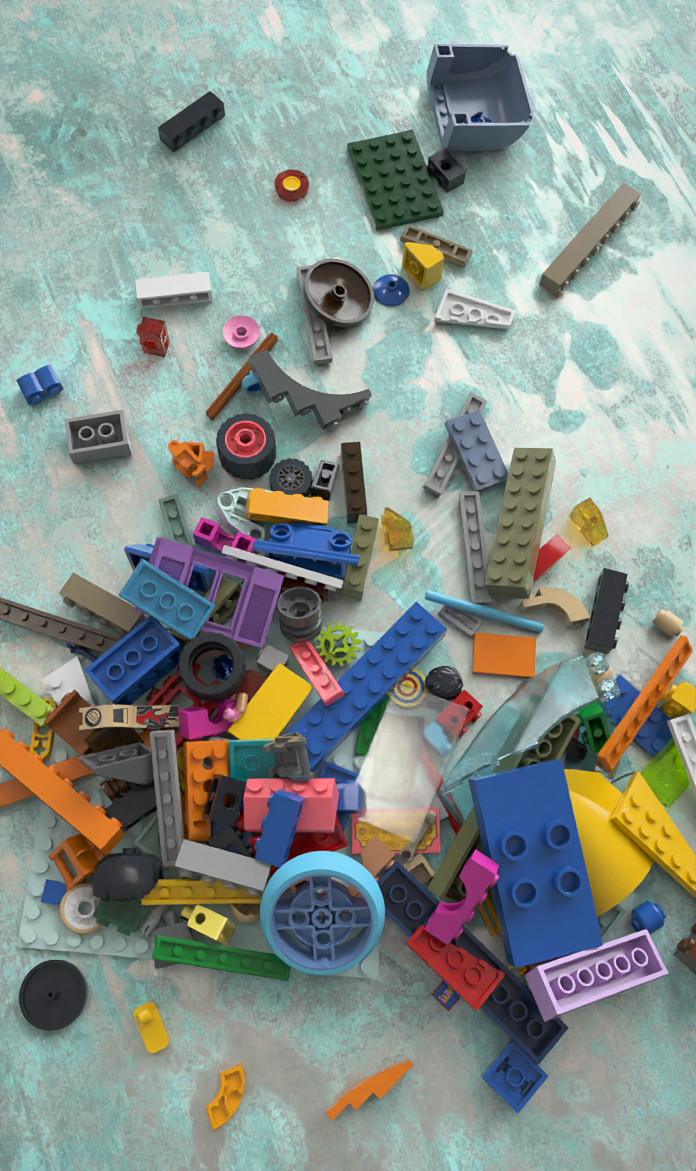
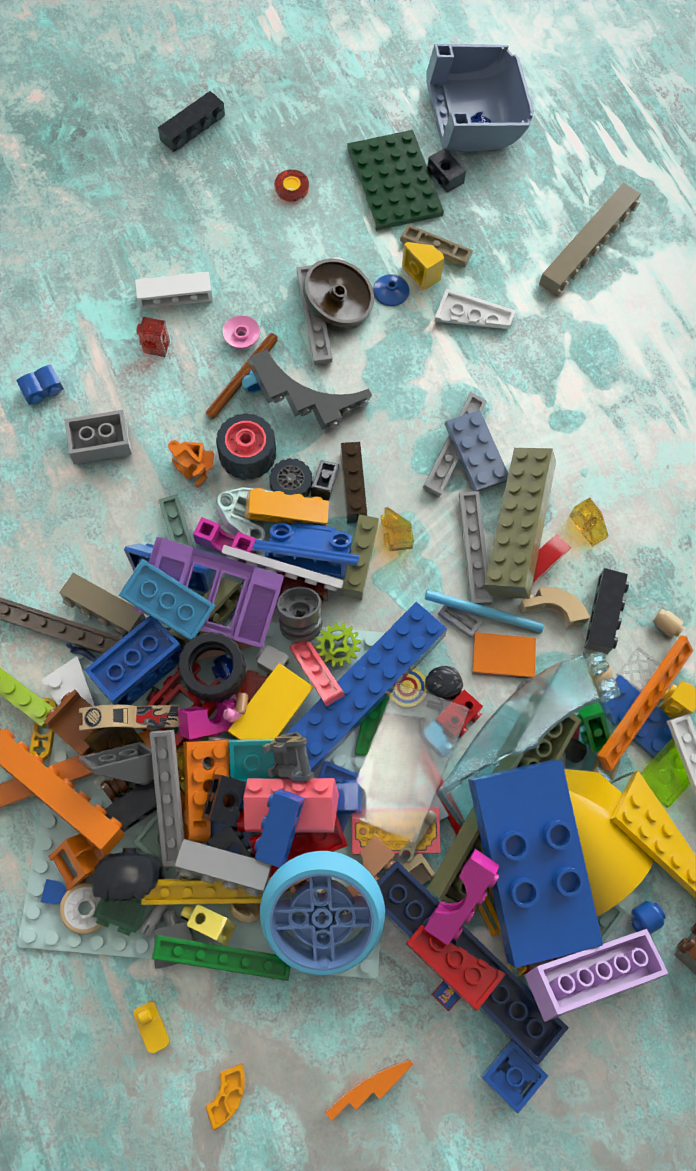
black piece [19,960,88,1031] -> none

